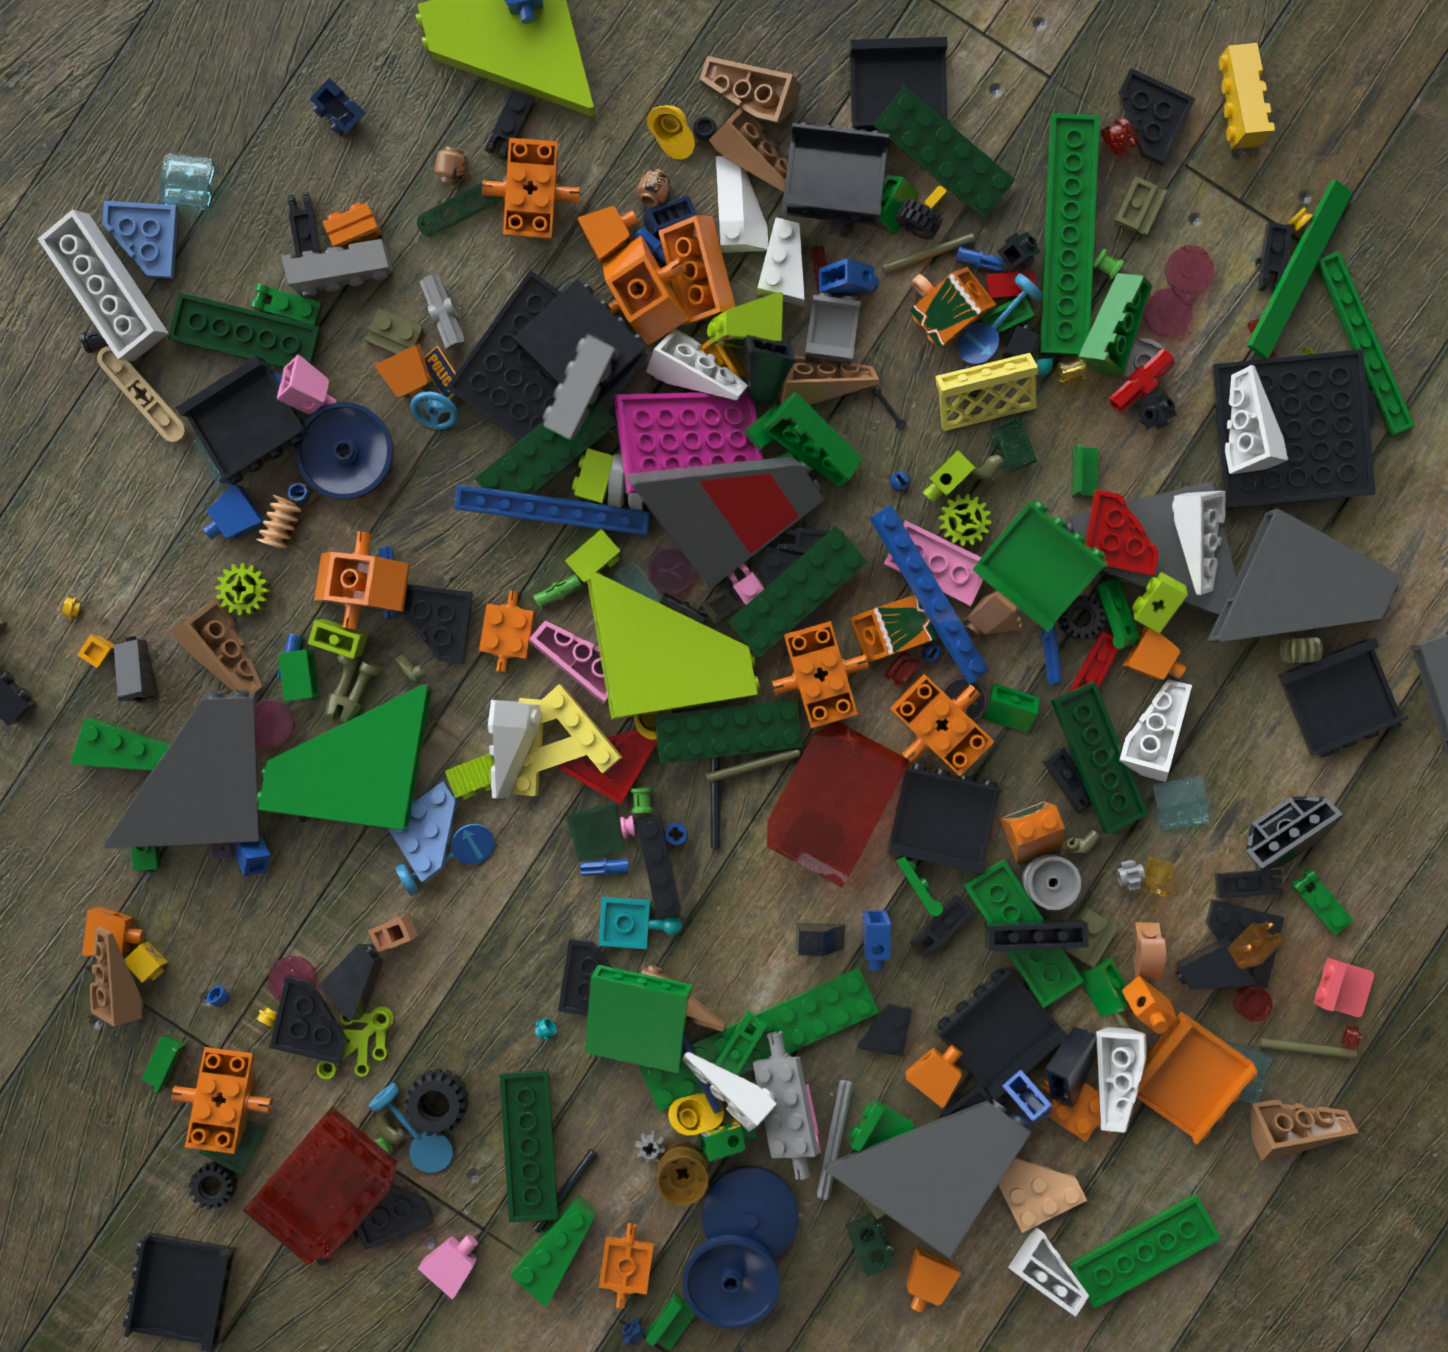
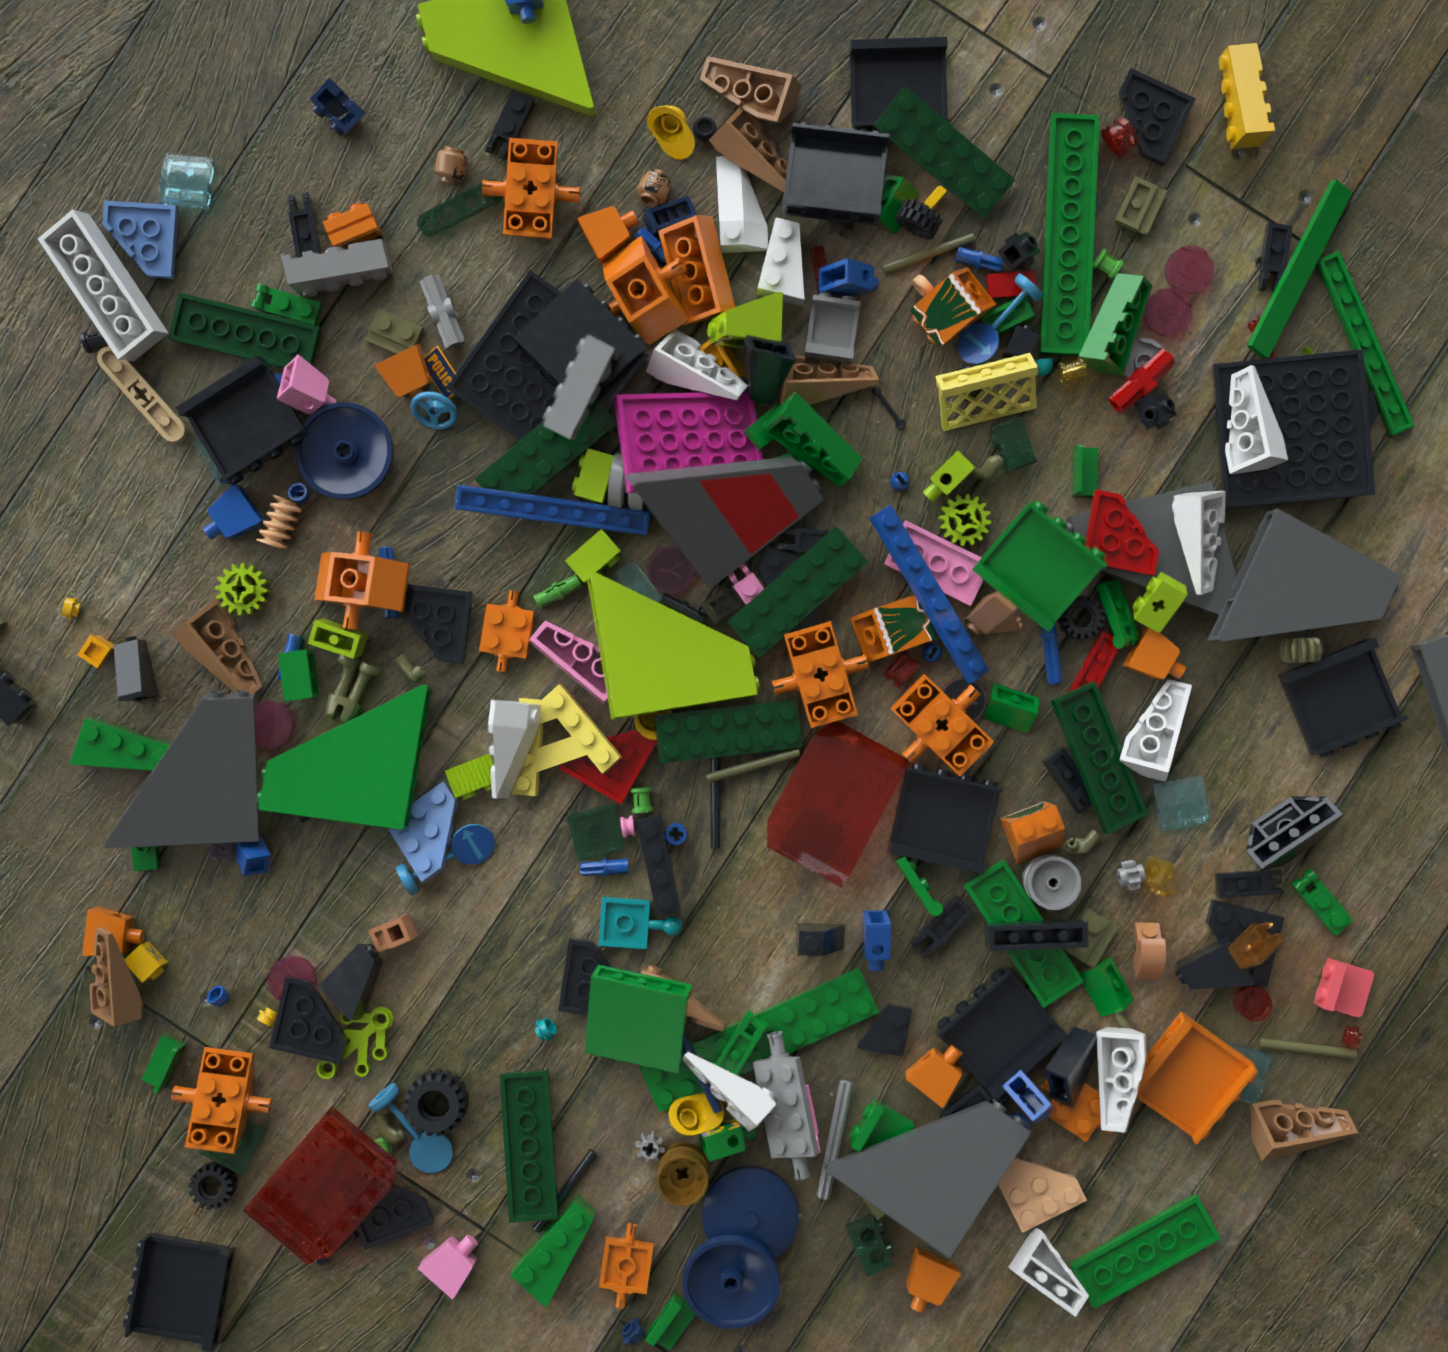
orange torso [1122,975,1177,1034] -> none
yellow bush [1287,207,1313,231] -> none

